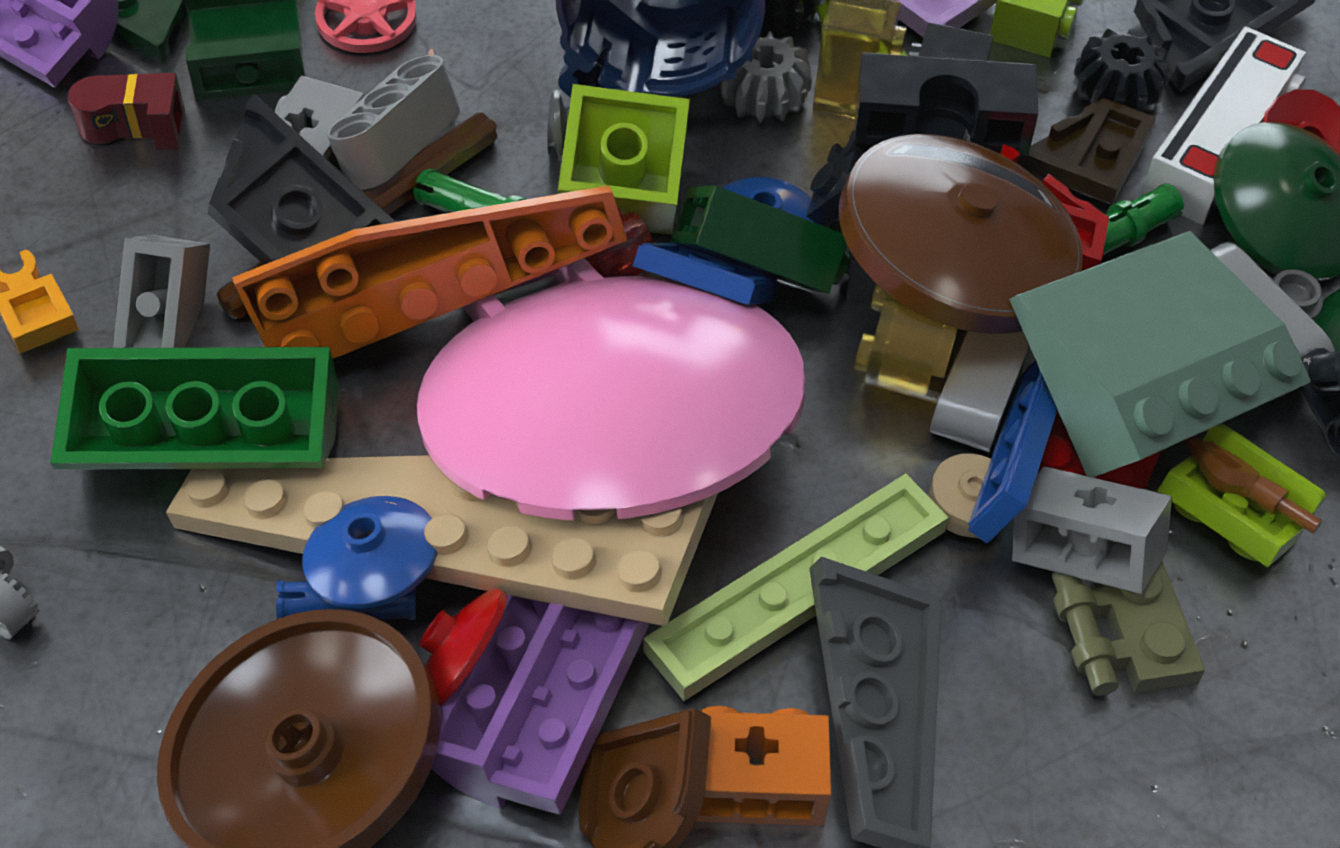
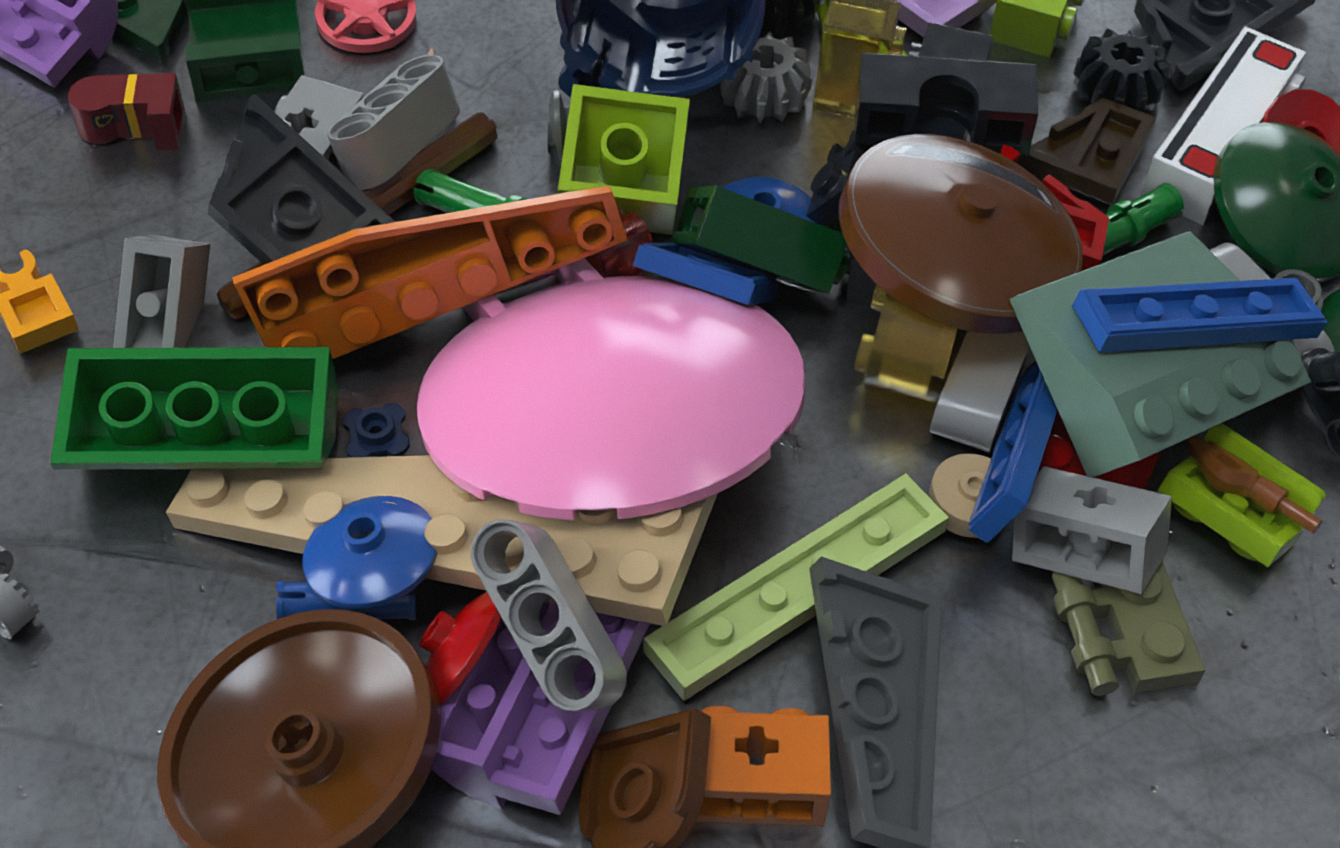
none -> dark blue plate [342,403,410,458]
none -> light grey beam [471,519,627,711]
none -> blue tile [1072,278,1328,353]

